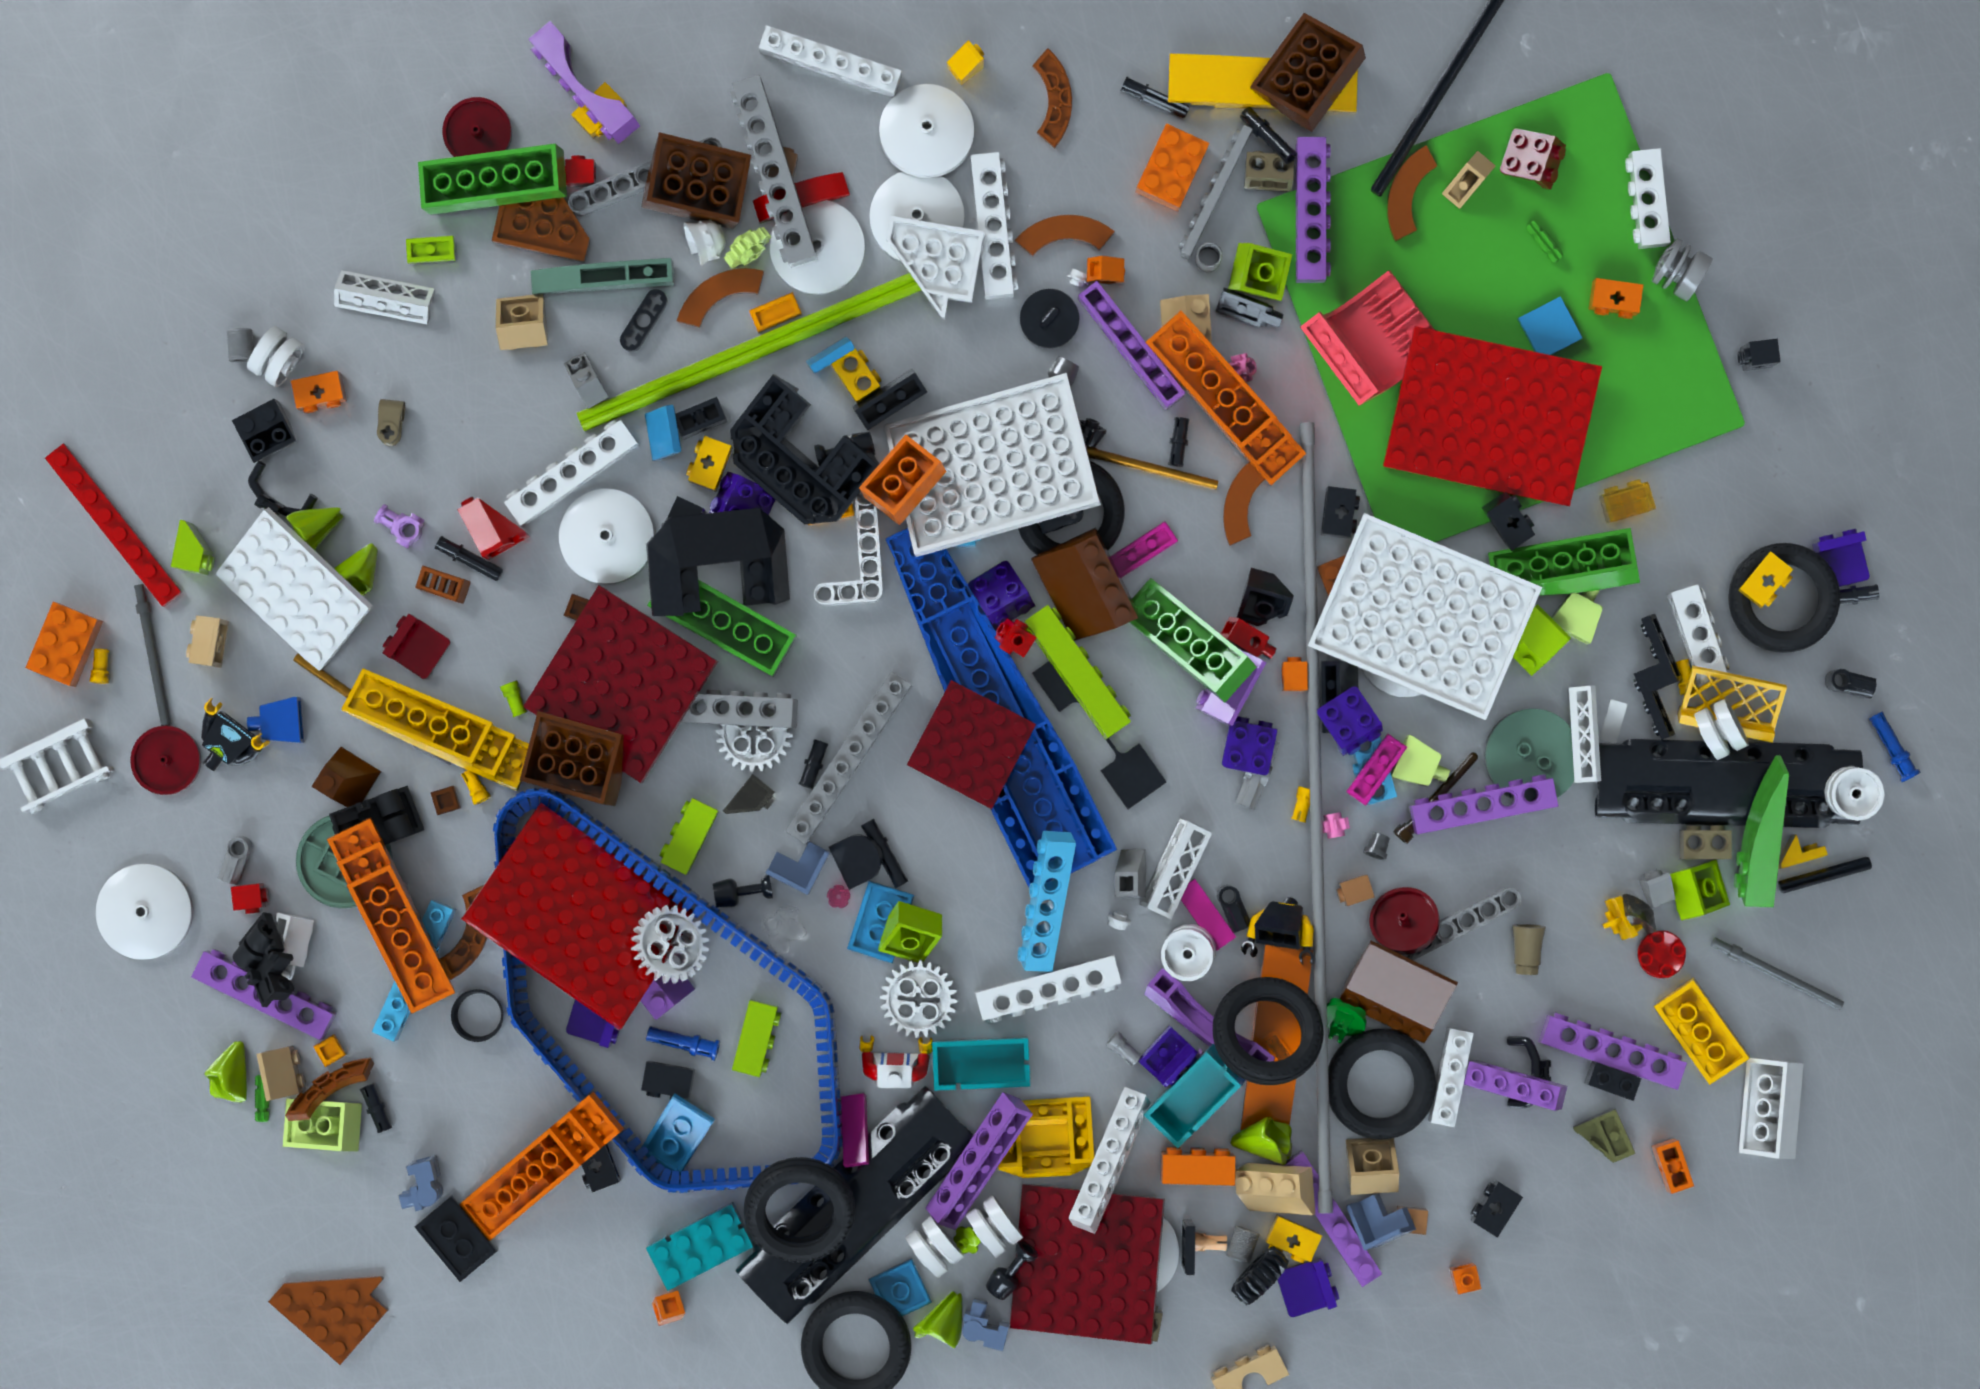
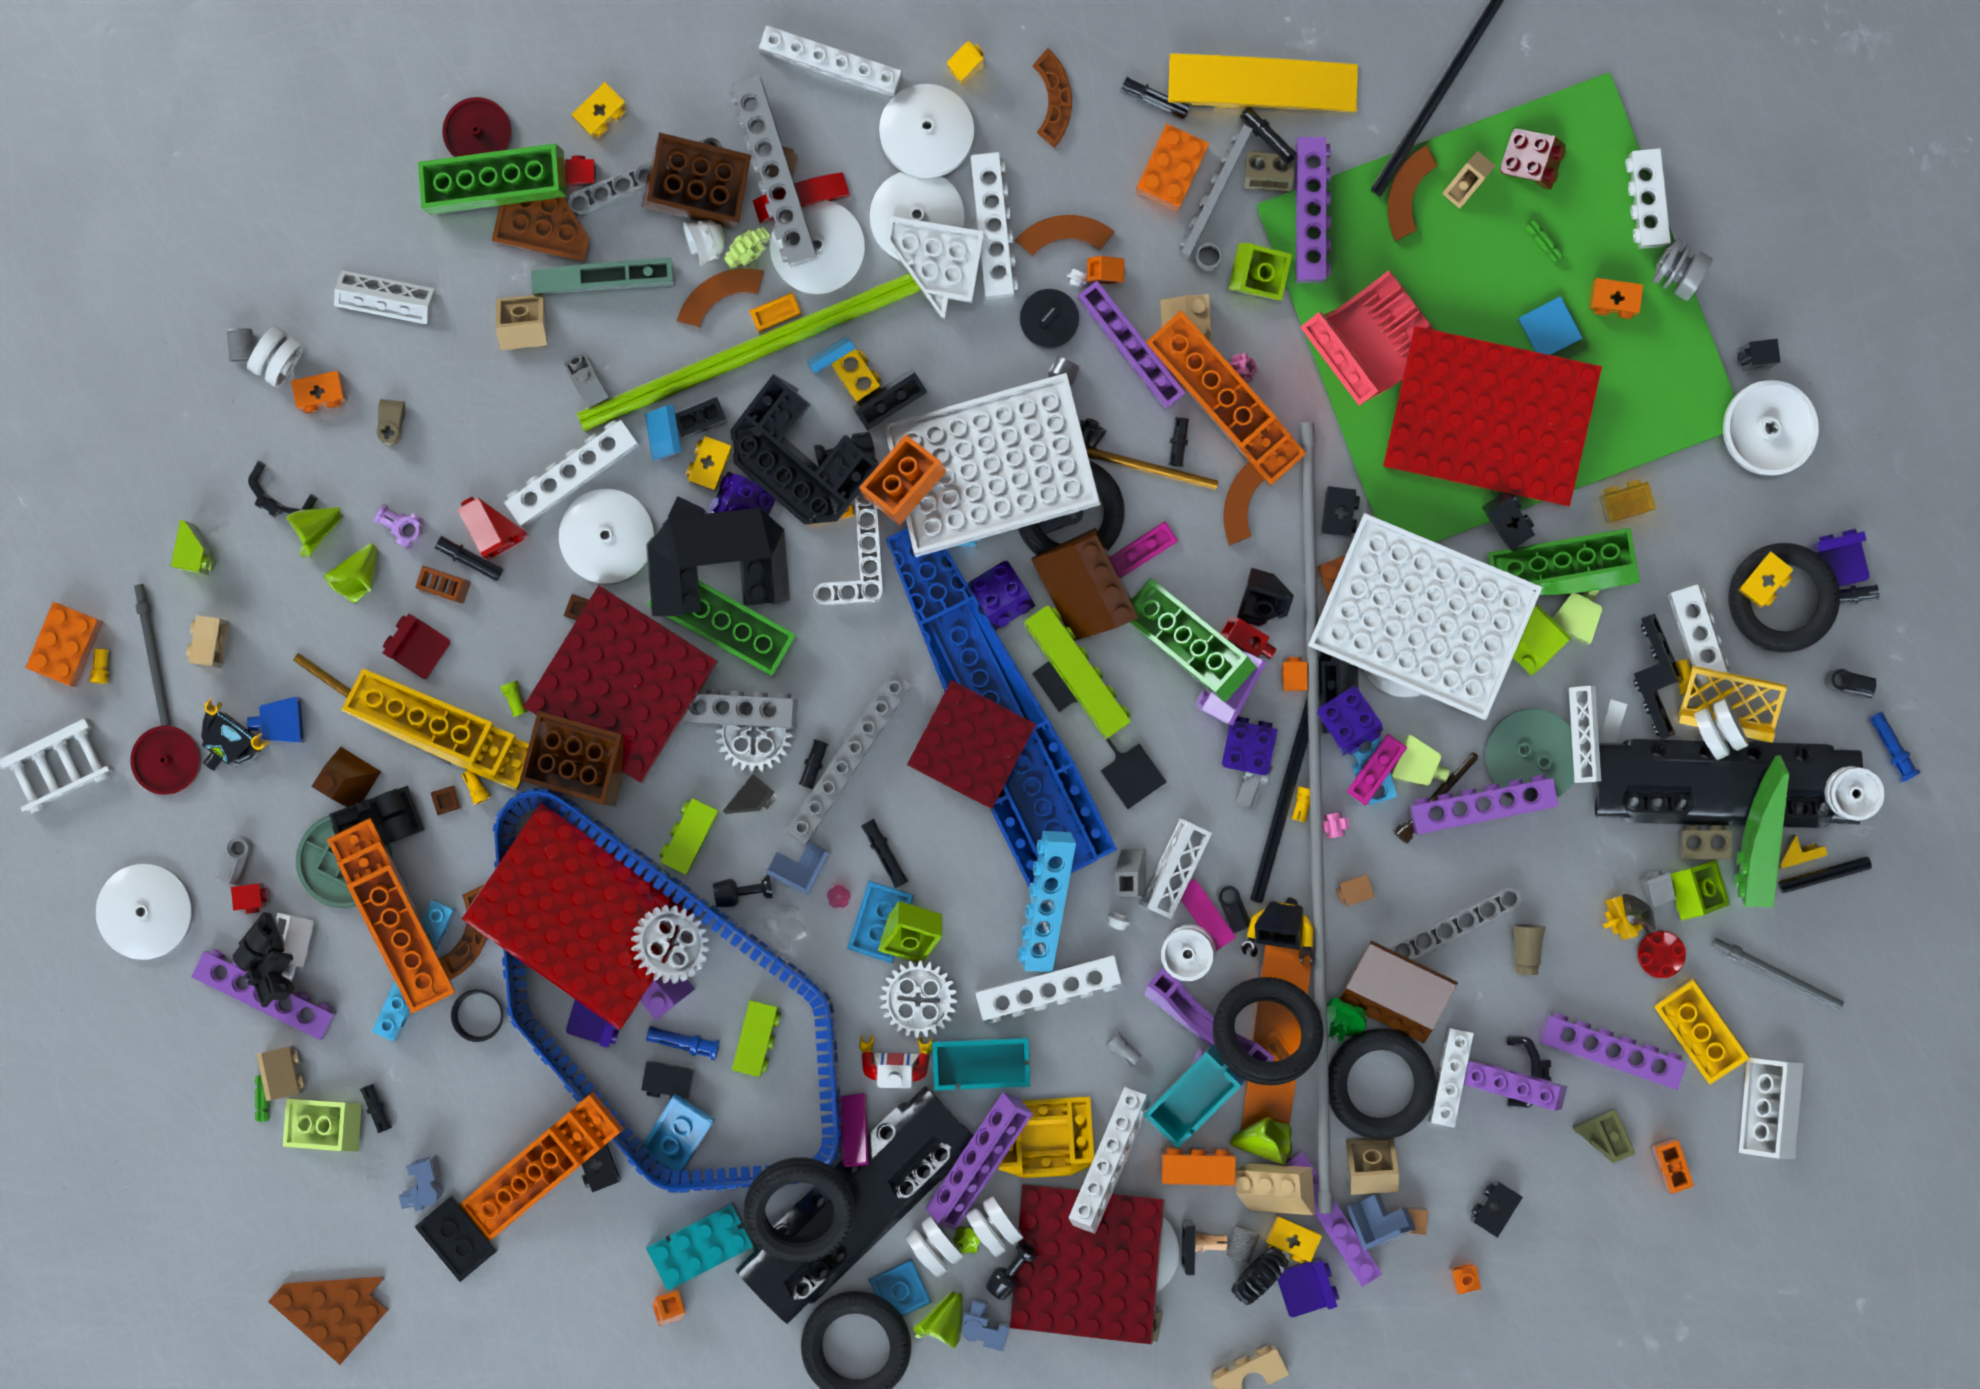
red plate [45,443,182,607] -> none
lime hat [204,1041,247,1103] -> none
white plate [215,507,373,671] -> none
black slope [232,399,296,463] -> none
dark orange tile [285,1058,374,1121] -> none
light orange tile [313,1034,347,1067] -> none
lime plate [406,236,456,264] -> none
medium lavender arch [529,21,640,144] -> none
black beam [620,289,668,352] -> none
black tile [829,834,883,890] -> none
red brick [994,618,1037,657] -> none
dark purple bracket [1138,1025,1198,1087] -> none
hinge [1215,288,1284,328] -> none
reddish brown slope [1250,13,1366,132] -> none
dark grey piece [1363,832,1390,860] -> none
dark red piece [1369,887,1440,955] -> none
black brick [1584,1061,1642,1101] -> none
none -> black axle [1250,651,1332,903]
none -> white dish [1723,380,1819,476]

